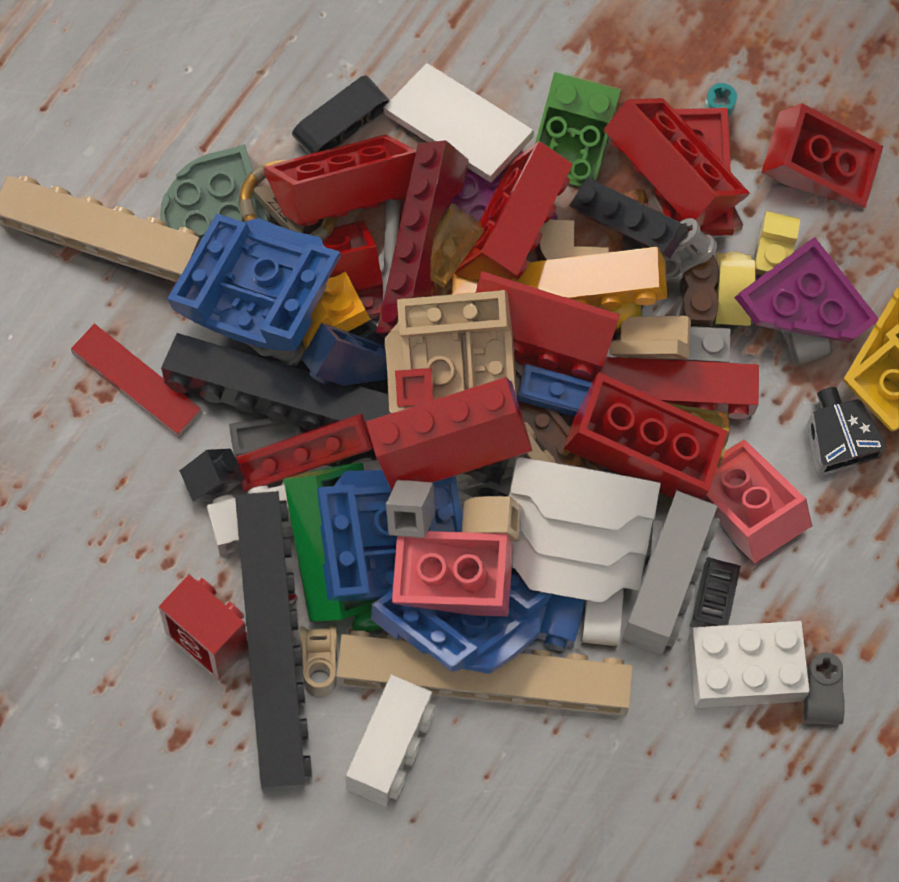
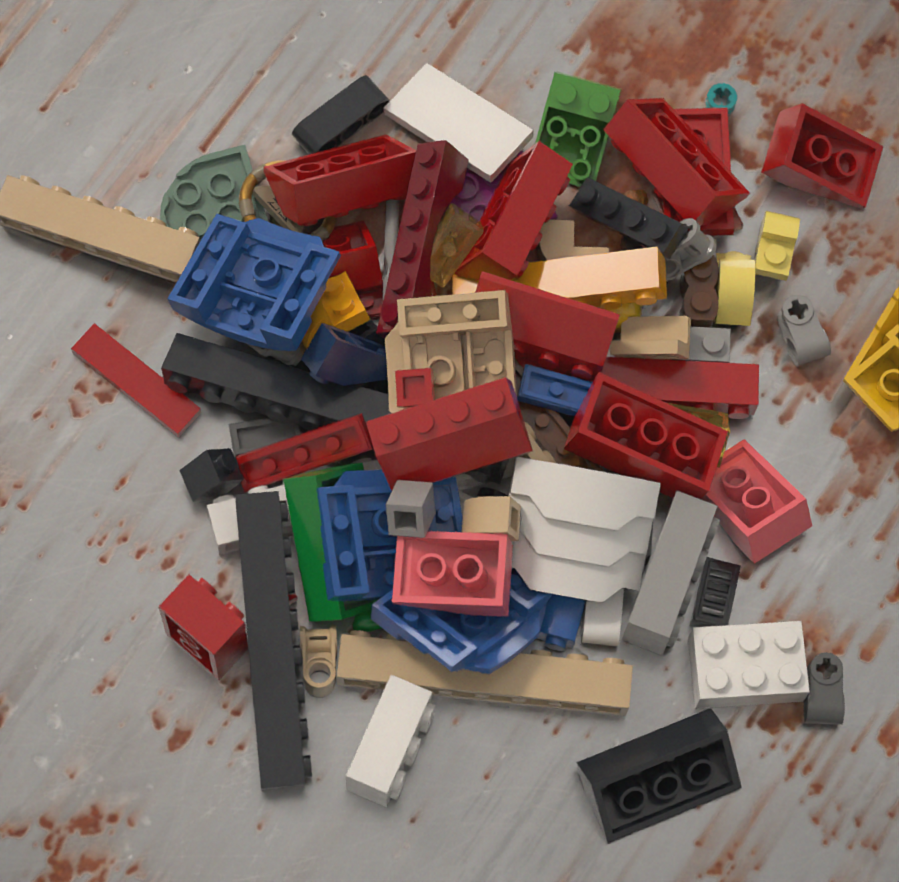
magenta plate [734,237,879,343] -> none
black torso [808,387,887,476] -> none
none -> black slope [576,708,742,843]

